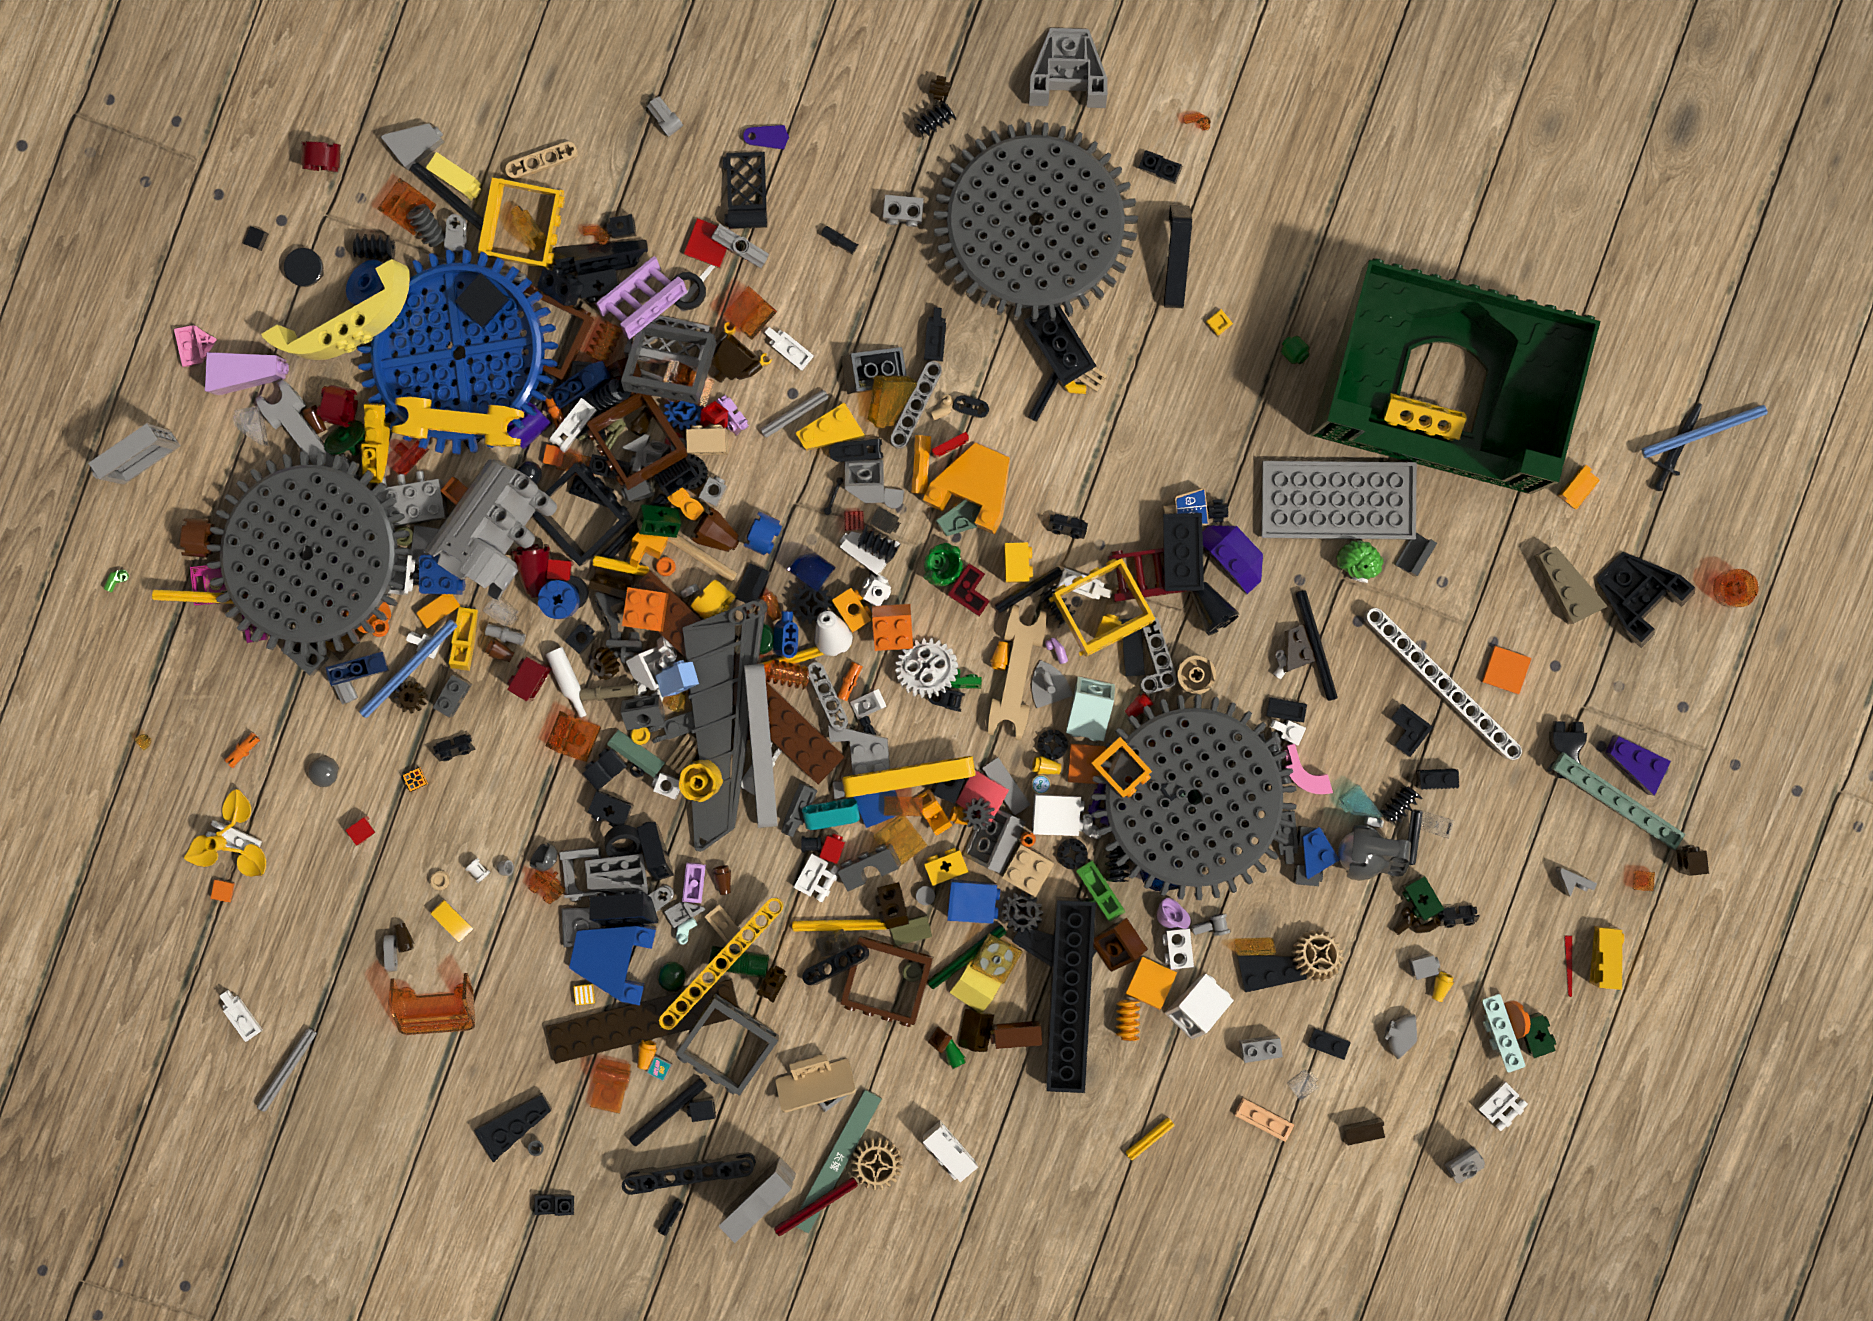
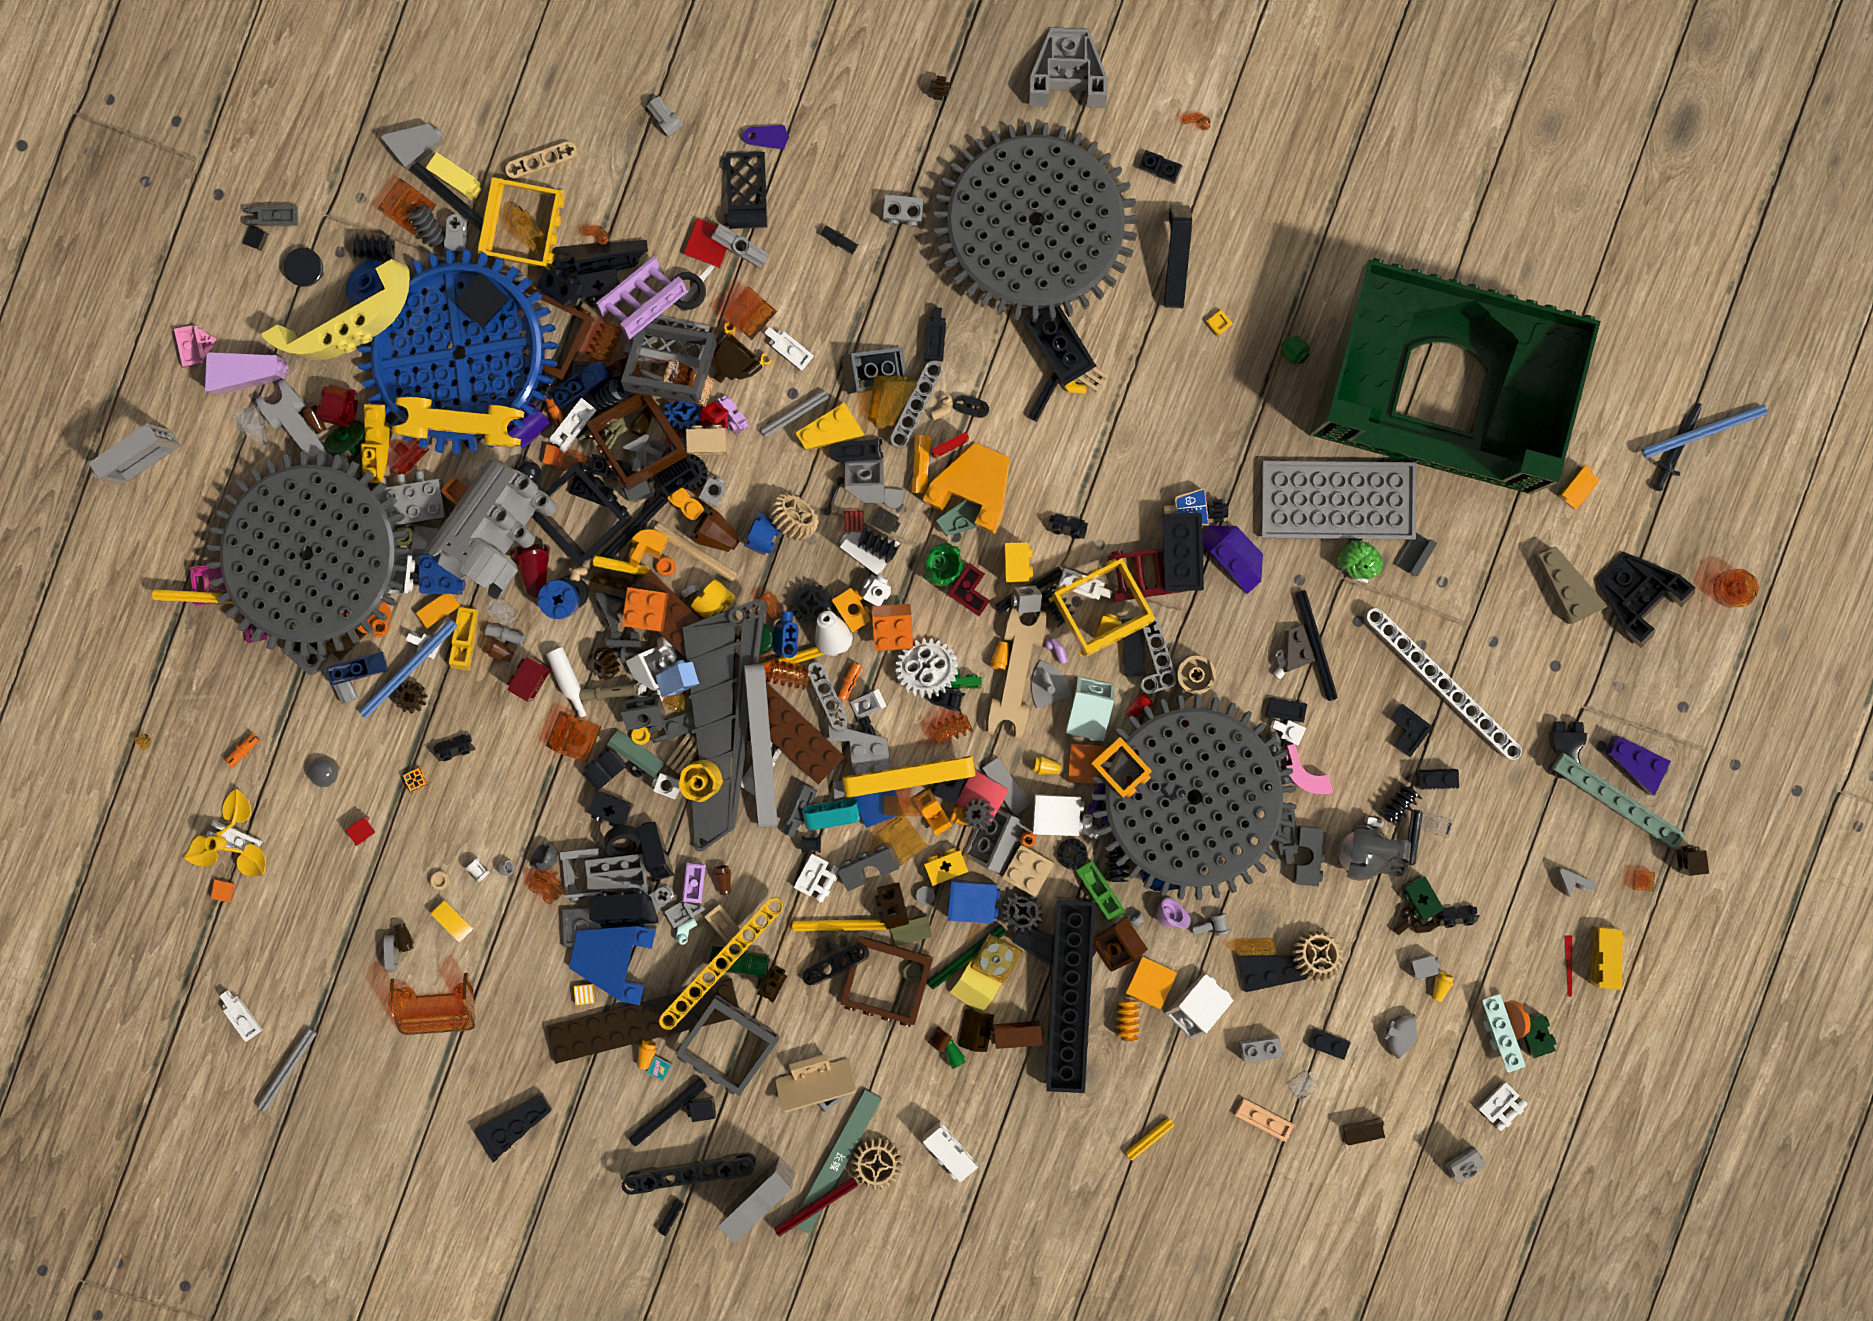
bright green arm [103,570,129,592] -> none
reddish brown brick [180,518,215,558] -> none
dark red brick [300,141,341,172] -> none
dark grey brick [433,674,472,717] -> none
dark grey hinge [528,1140,544,1156] -> none
black slope [534,1194,574,1216] -> none
red panel [546,559,574,581] -> none
black brick [565,624,596,654] -> none
clear orange piece [590,1058,632,1114] -> none
black brick [607,214,637,239] -> none
dark green brick [636,504,681,538] -> none
dark green hair [657,962,686,992] -> none
black panel [735,564,771,607] -> none
clear blue brick [787,552,836,592] -> none
red brick [819,833,846,864] -> none
black piece [913,101,956,140] -> none
tile [1031,775,1051,794] -> none
black gear [1037,729,1068,760] -> none
white brick [1162,927,1194,970] -> none
black cone [1190,582,1240,636] -> none
blue wing [1302,827,1340,879] -> none
clear light blue slope [1338,784,1383,818] -> none
yellow brick [1383,393,1466,440] -> none
orange tile [1482,646,1532,694] -> none
none -> dark grey hinge [244,205,298,226]
none -> tan arm [570,566,588,582]
none -> tan gear [768,492,819,541]
none -> clear orange piece [930,712,974,745]
none -> light grey brick [1011,585,1042,613]
none -> light grey hinge [1127,910,1144,927]

